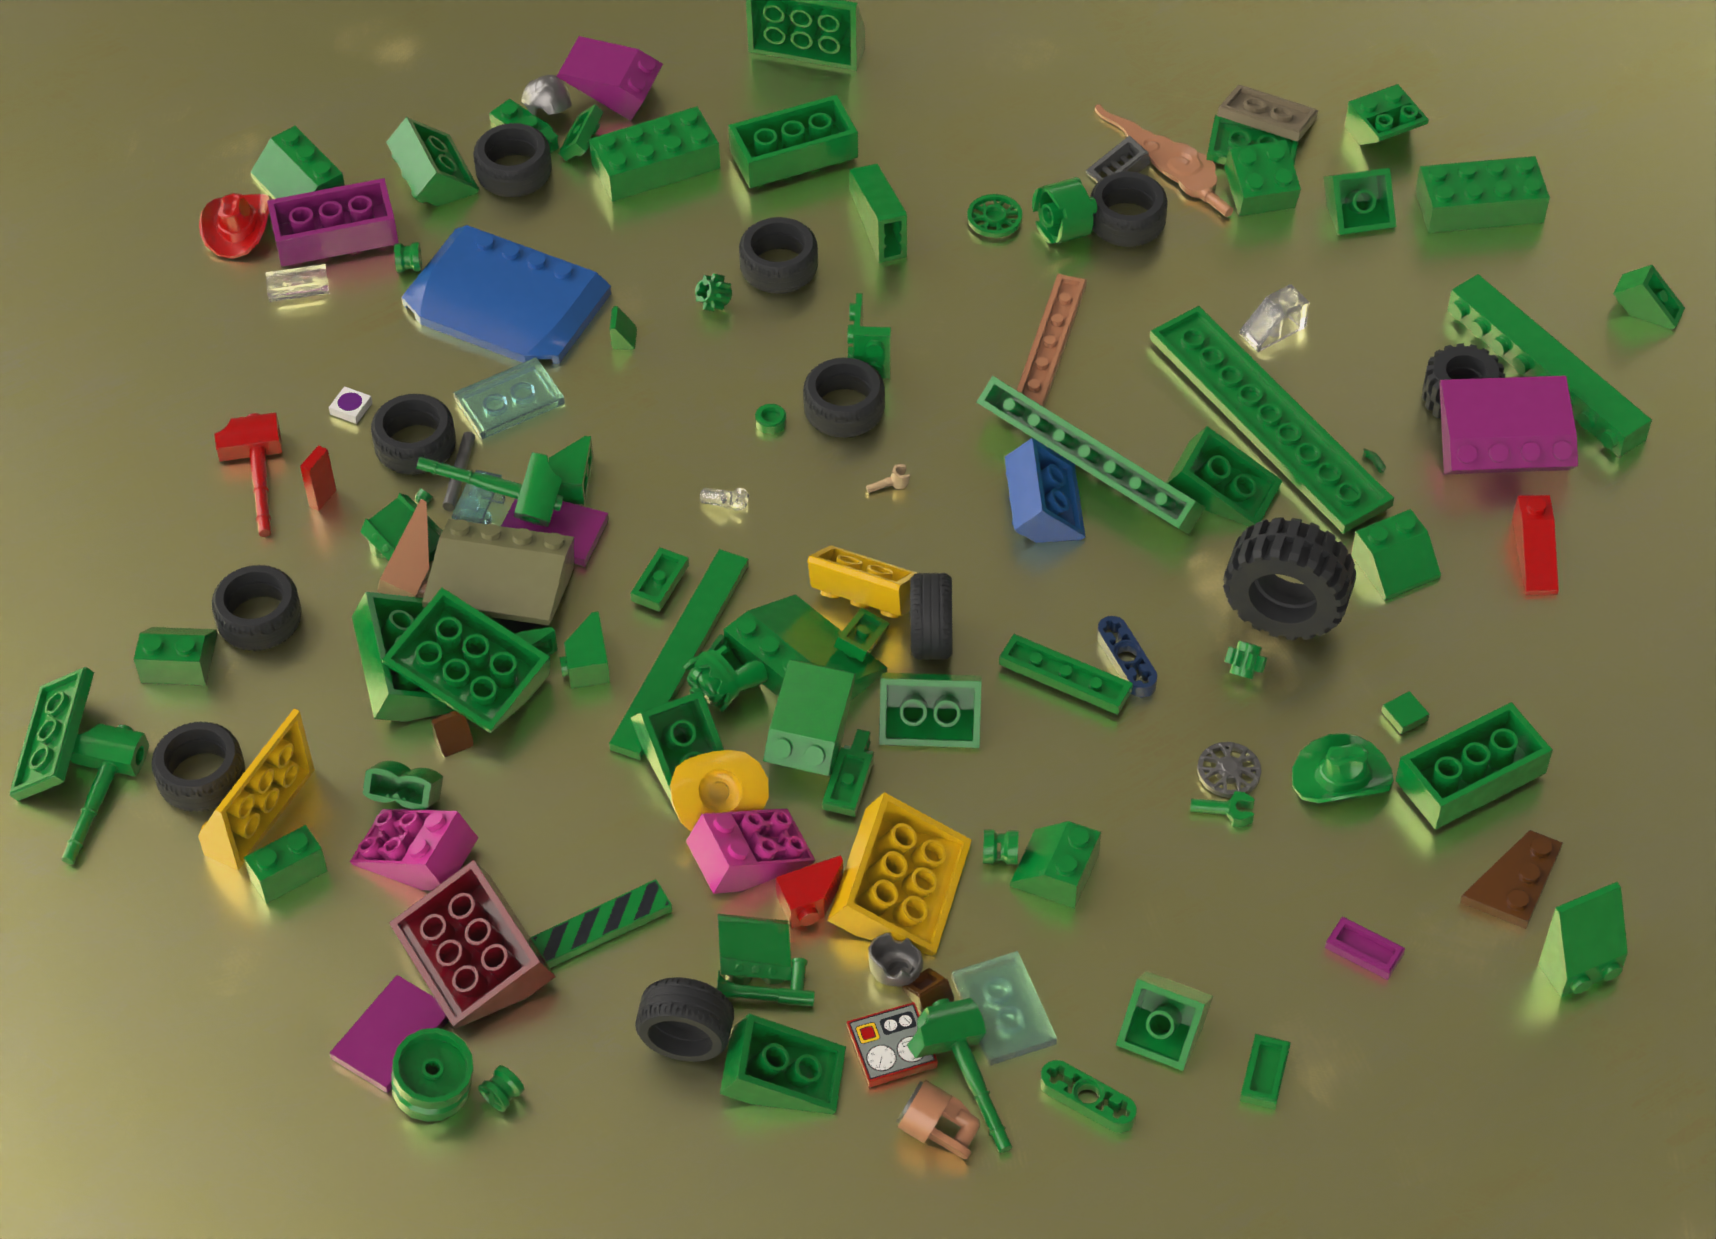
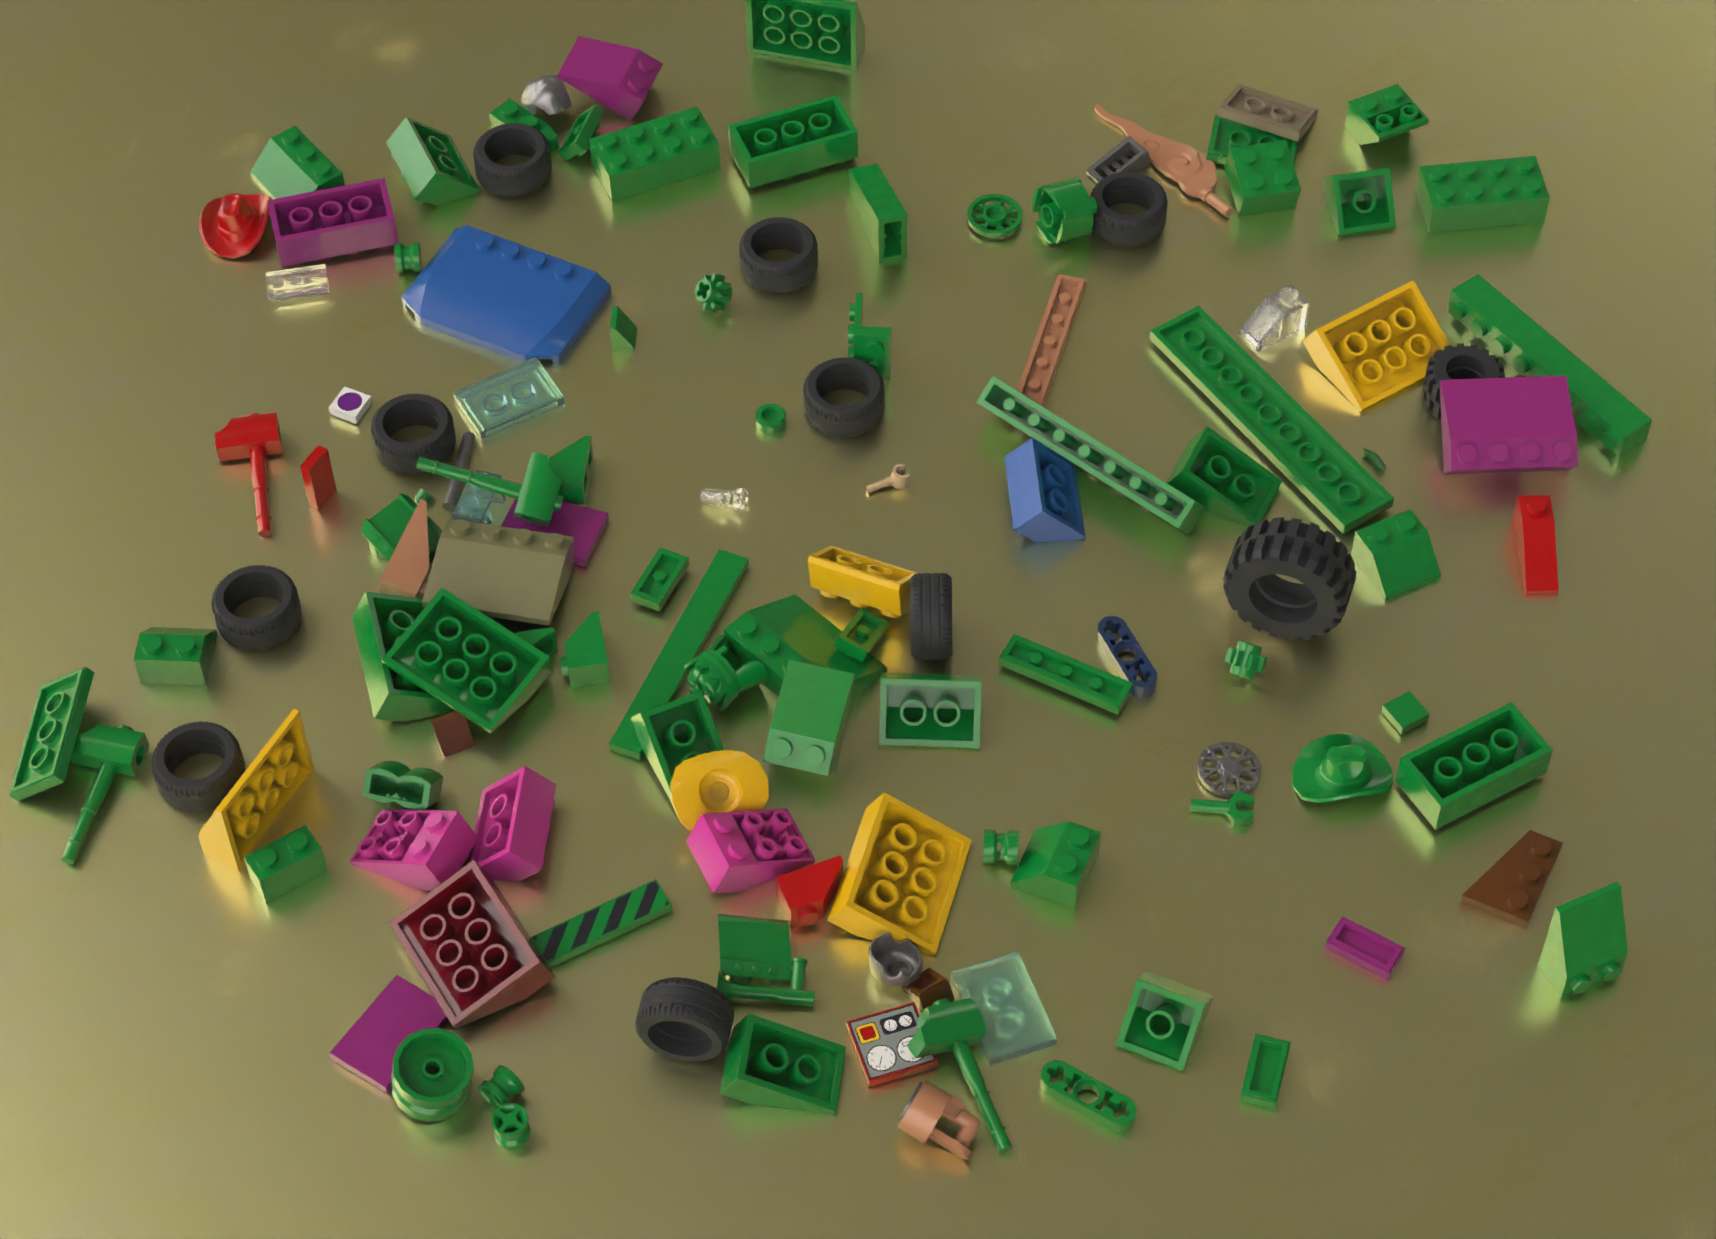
green hinge [822,729,874,817] -> none
green slope [1613,265,1685,329] -> none
none -> dark pink slope [468,766,557,882]
none -> green wheel [491,1103,531,1149]
none -> yellow slope [1302,280,1450,412]

